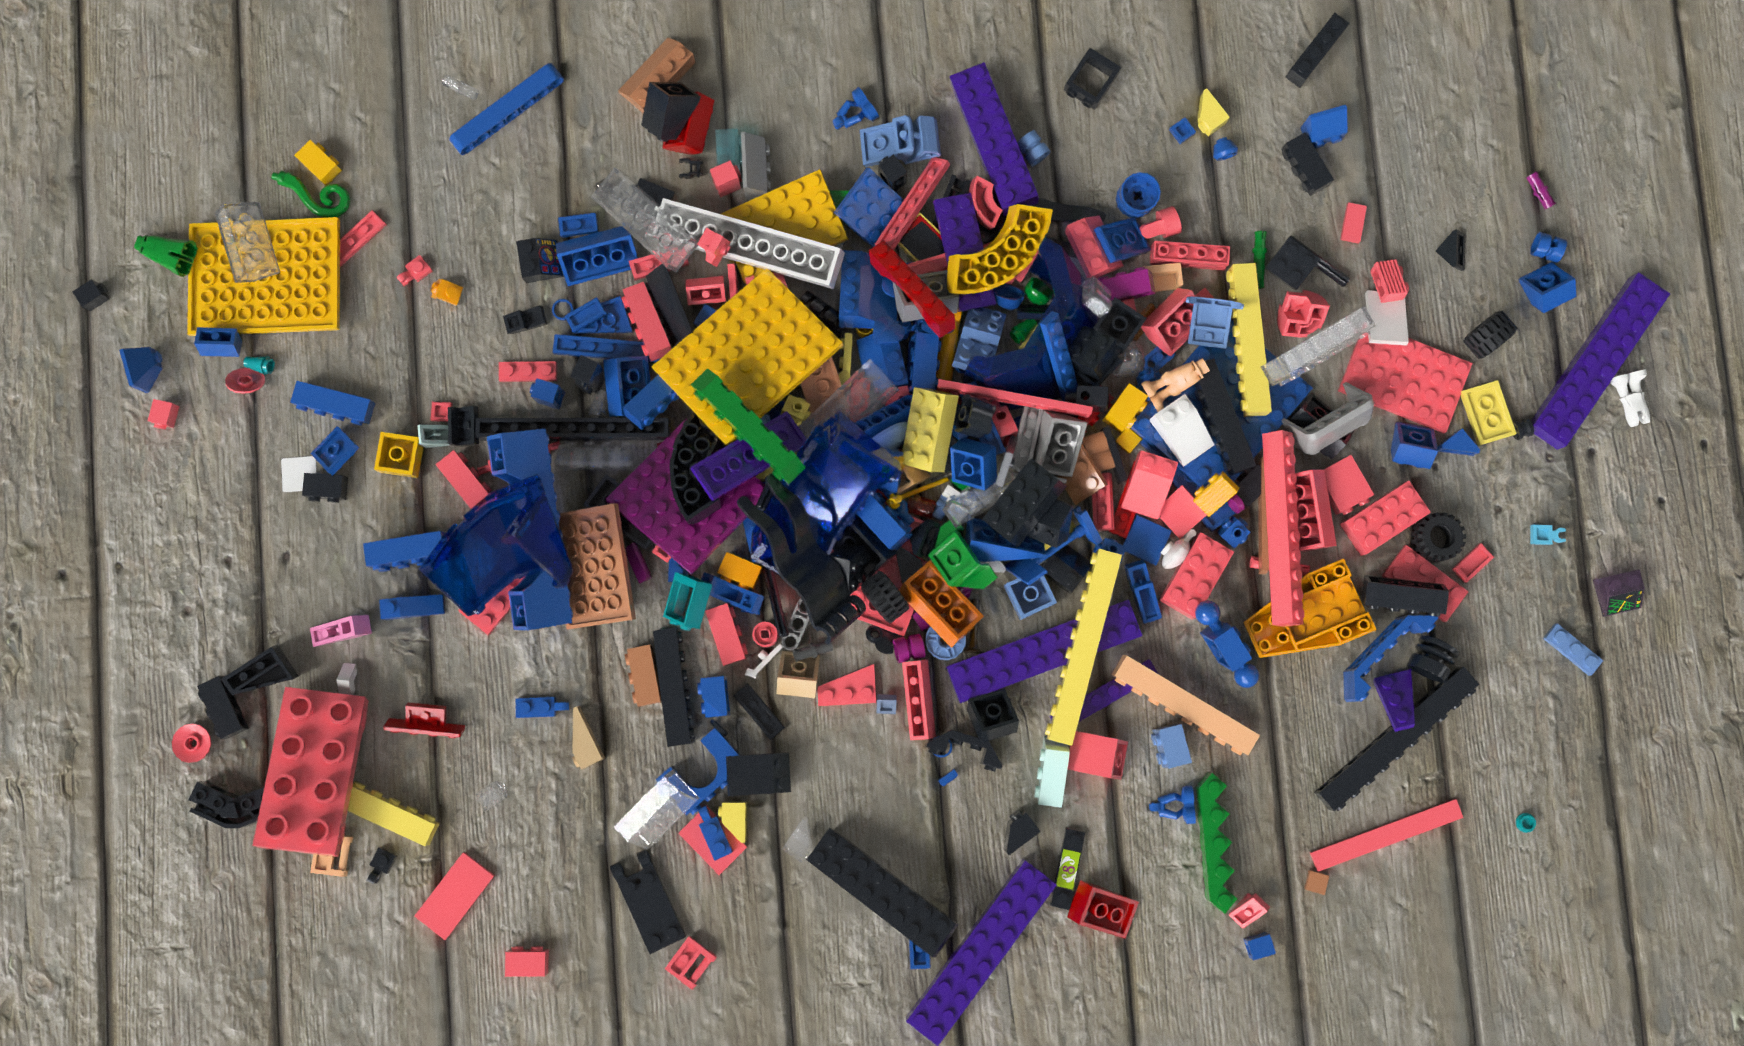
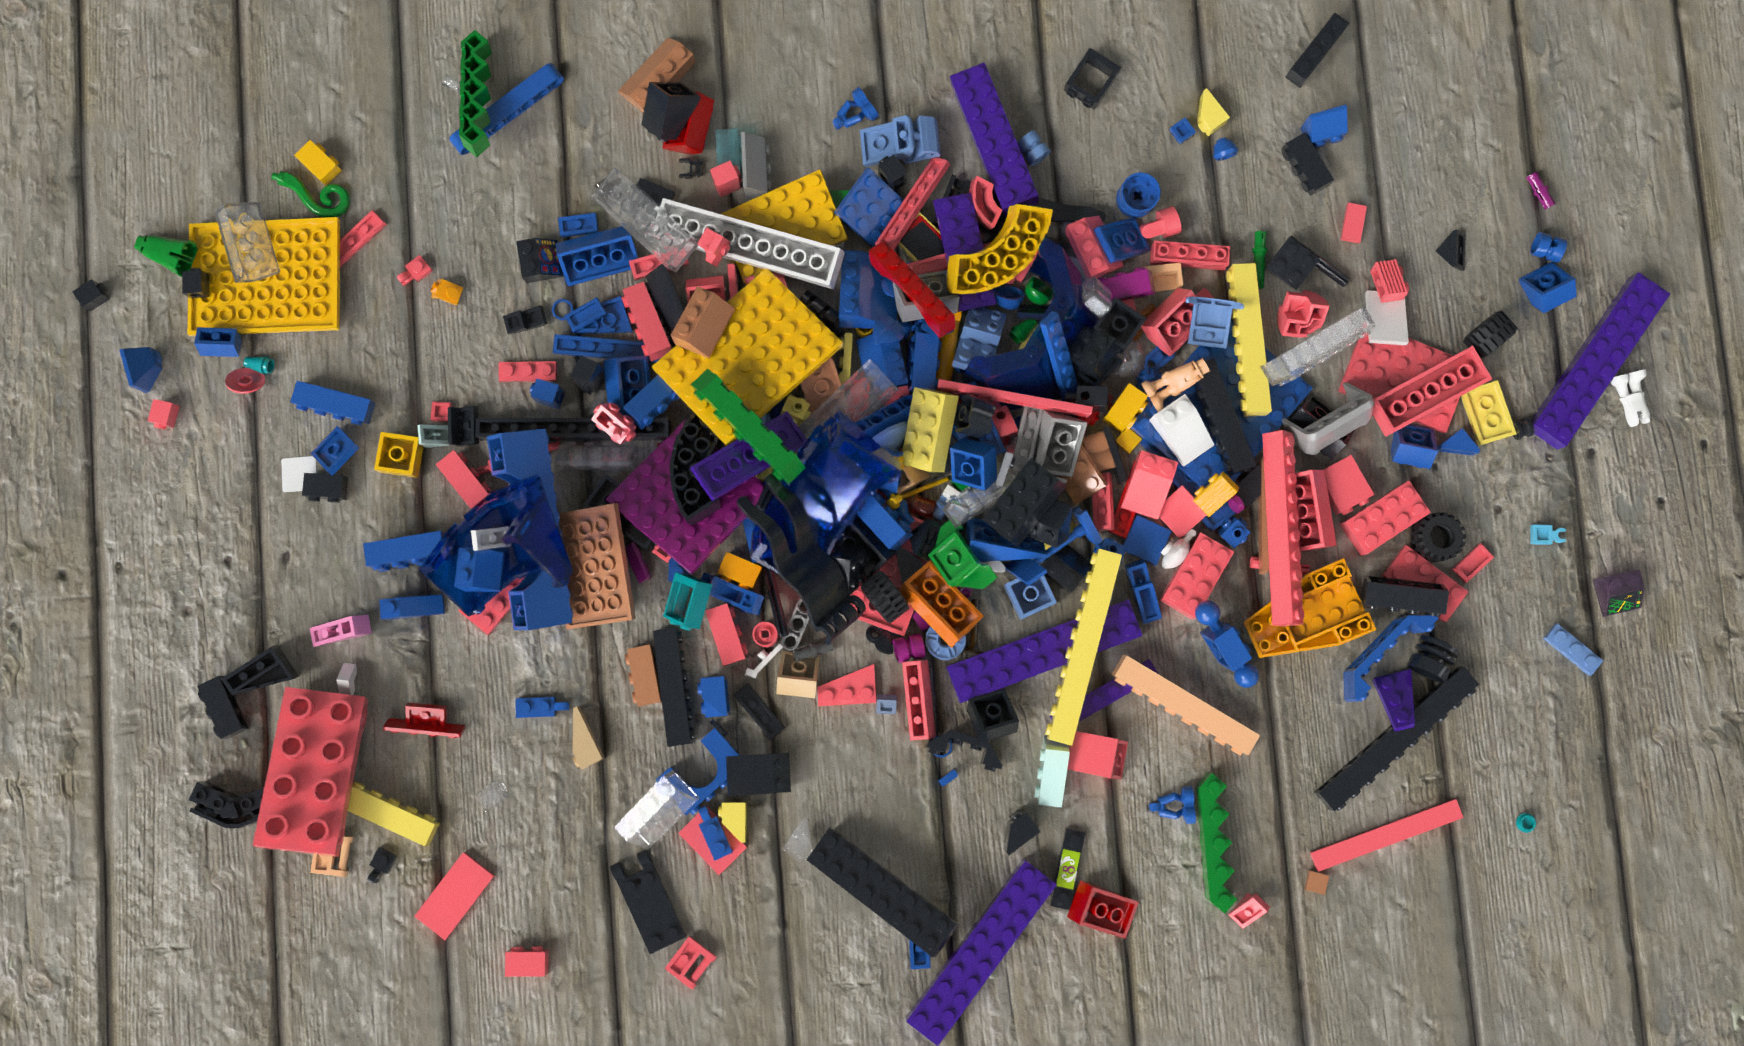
coral dish [172,724,211,763] -> none
medium blue brick [1151,724,1192,769] -> none
blue panel [1243,932,1276,961] -> none
none -> black brick [182,268,210,298]
none -> blue slope [454,548,505,592]
none -> green brick [459,30,492,158]
none -> white slope [471,527,511,551]
none -> coral brick [591,402,637,444]
none -> nougat slope [671,286,735,359]
none -> coral brick [1372,346,1492,437]

